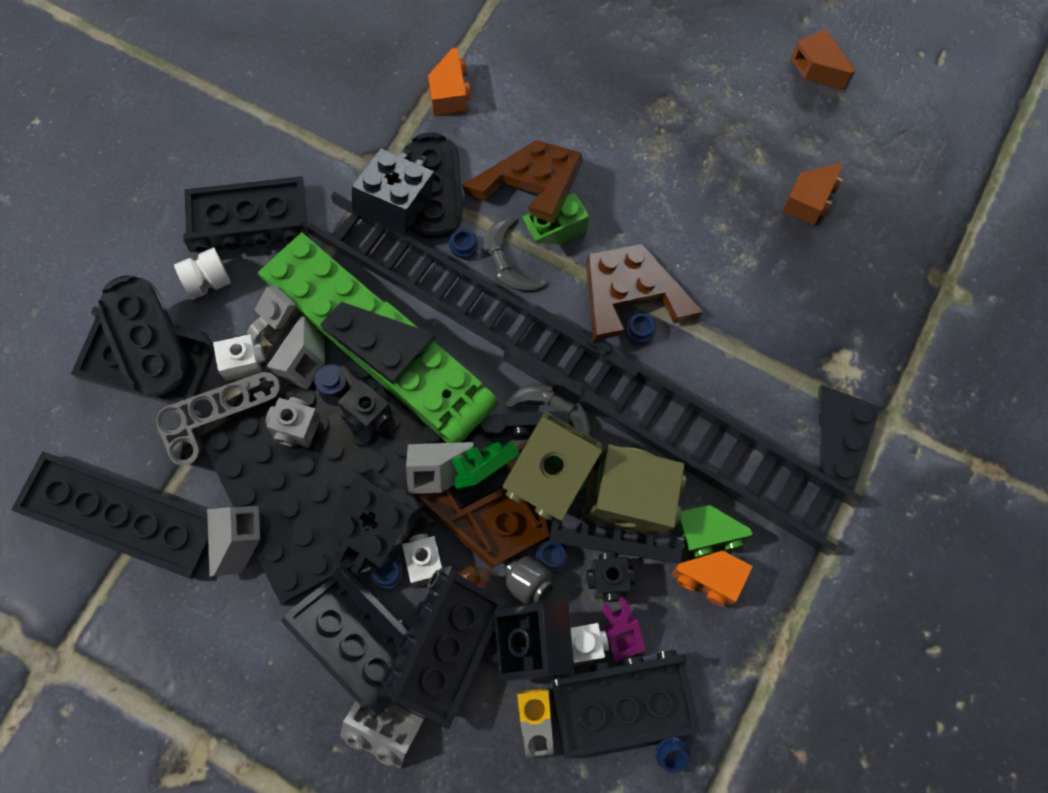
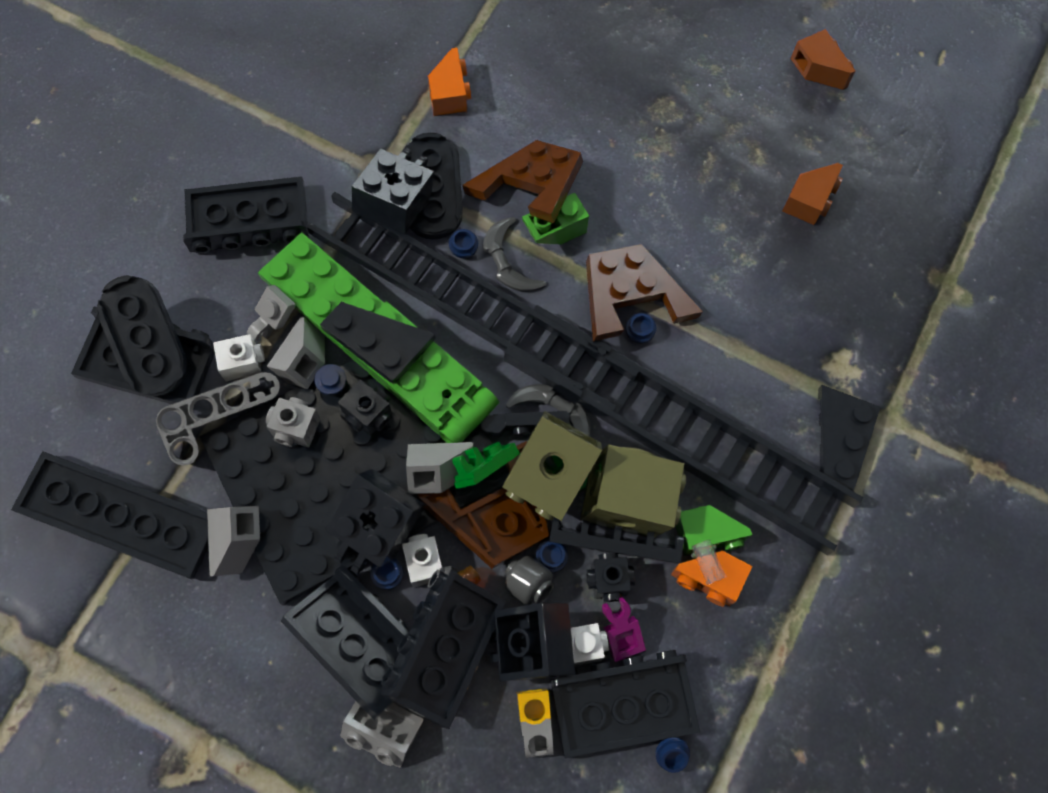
white wheel [174,248,231,300] -> none
none -> clear pin [691,540,727,585]

